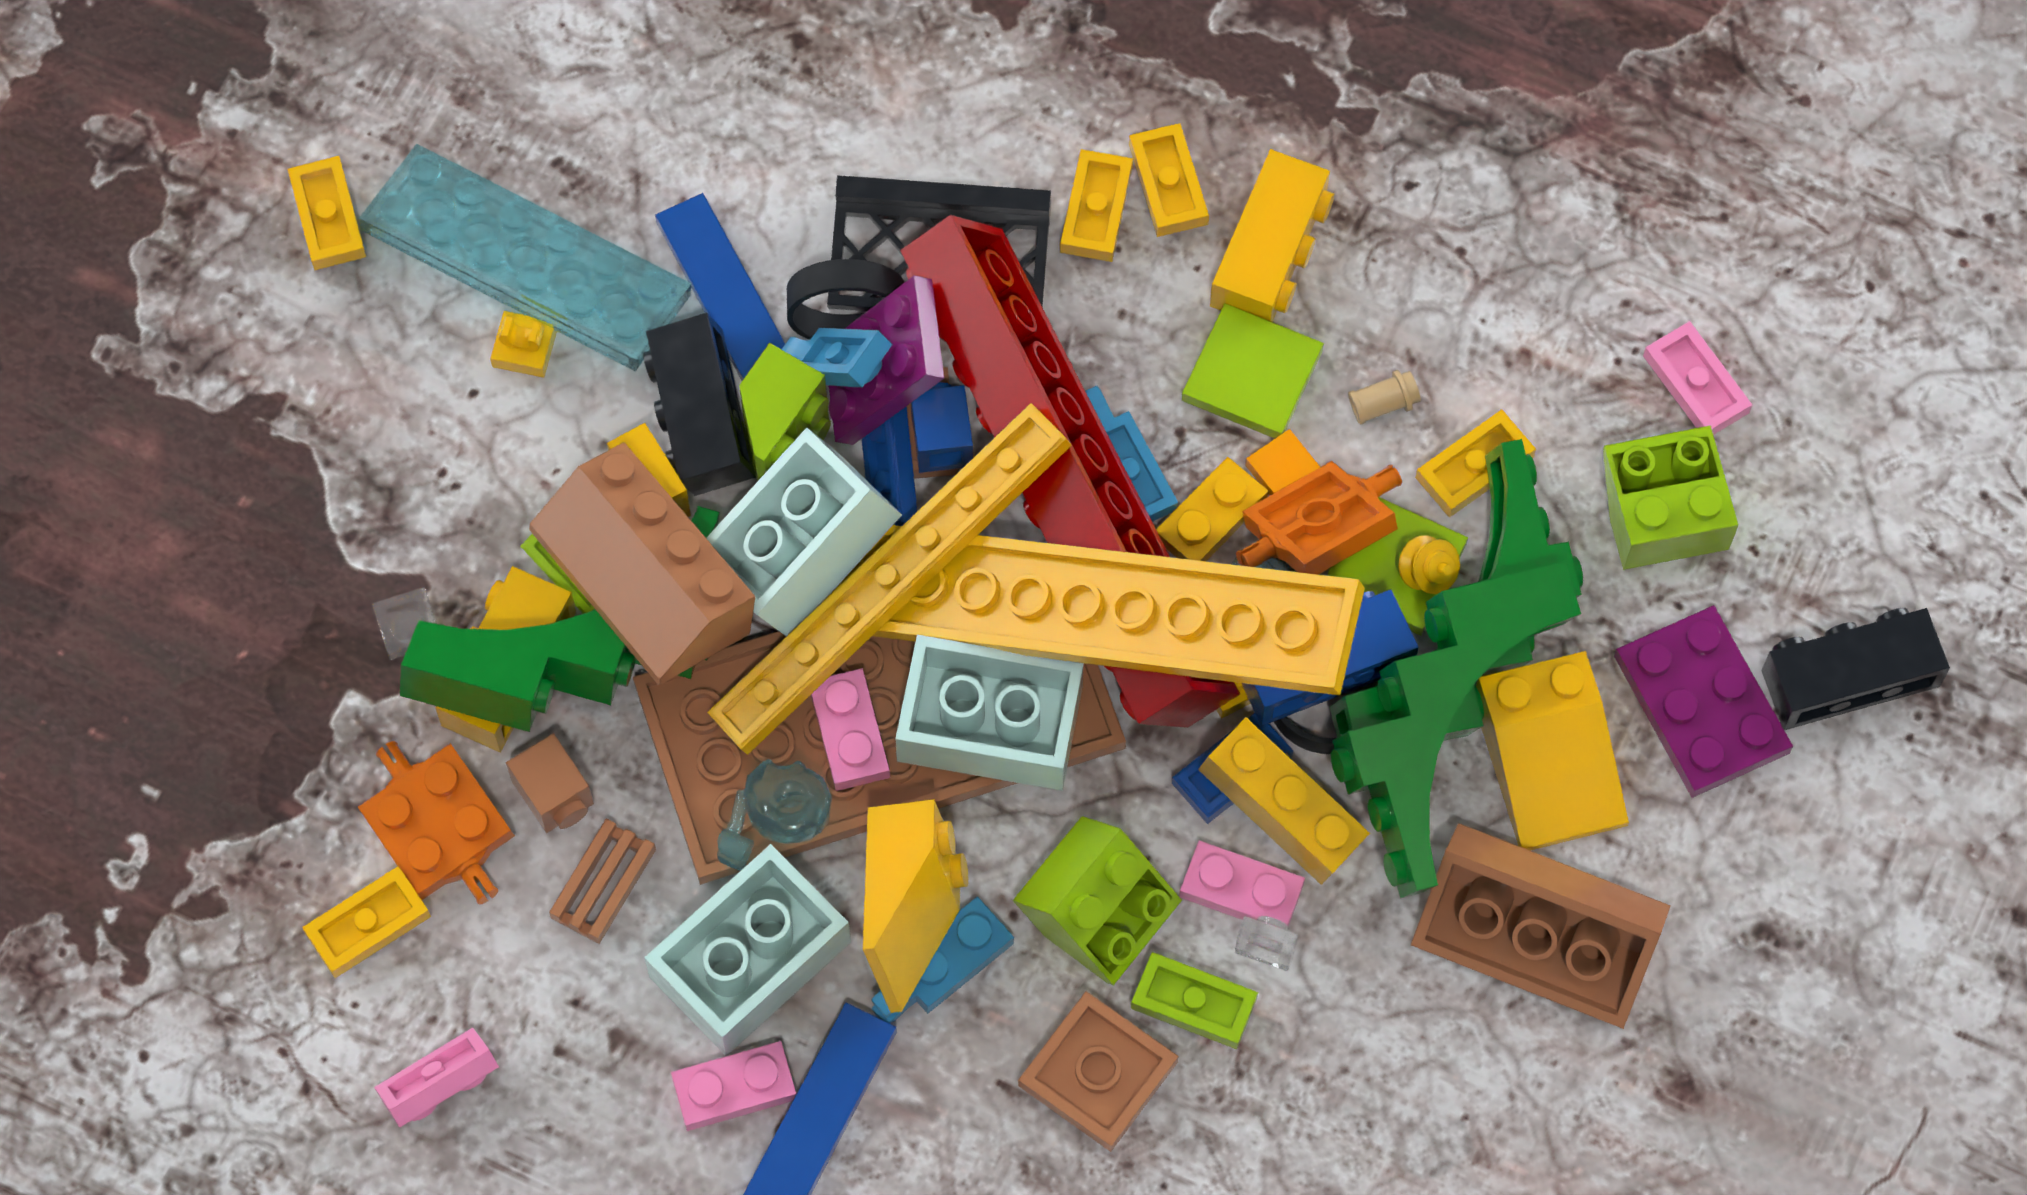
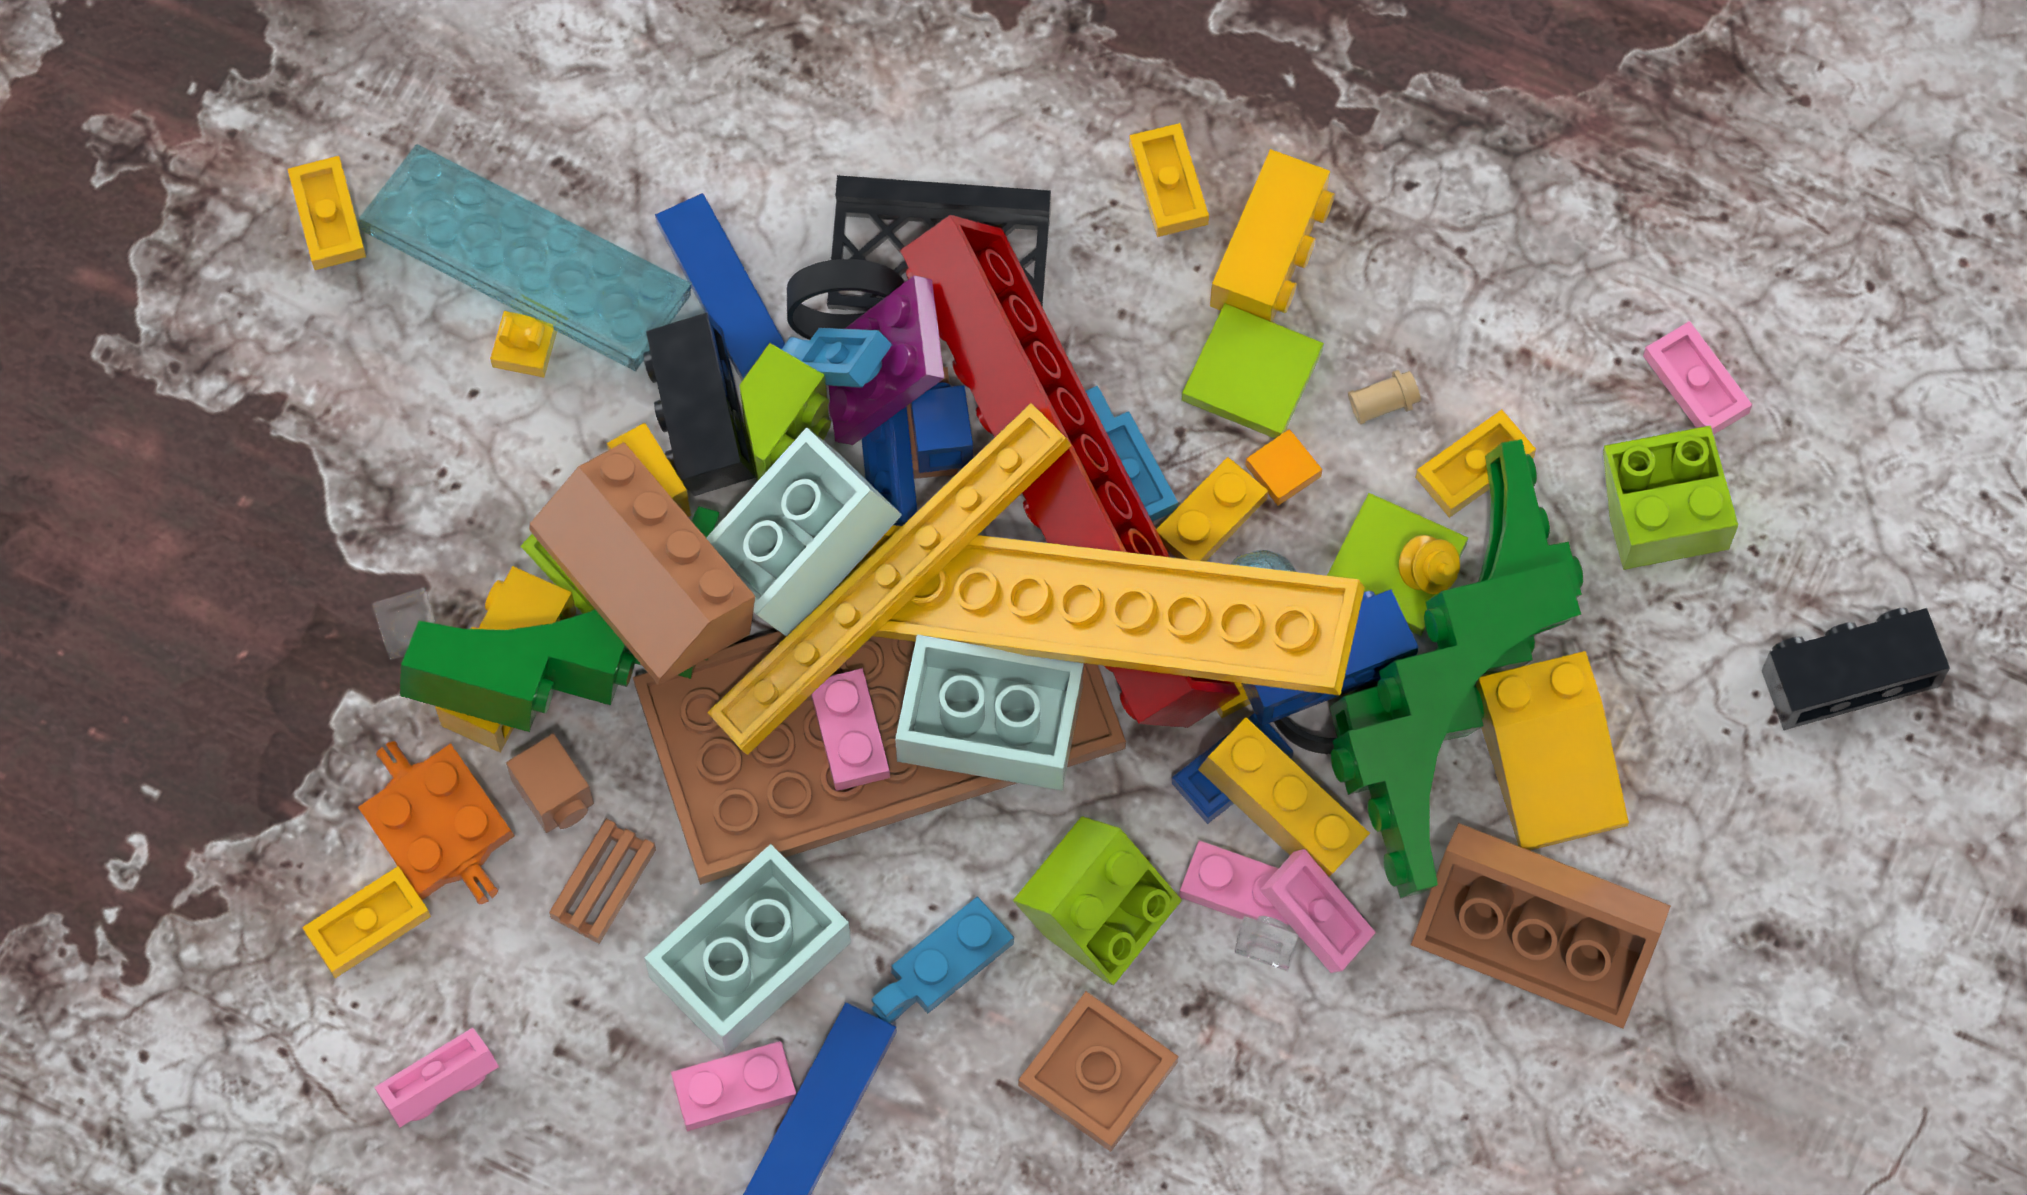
clear light blue hand [717,789,754,871] -> none
clear light blue hair [743,759,832,844] -> none
yellow slope [863,799,969,1013] -> none
yellow plate [1060,149,1133,262] -> none
lime plate [1131,952,1258,1050] -> none
orange plate [1236,461,1402,575] -> none
magenta plate [1614,605,1793,798] -> none
none -> bright pink plate [1260,849,1376,973]

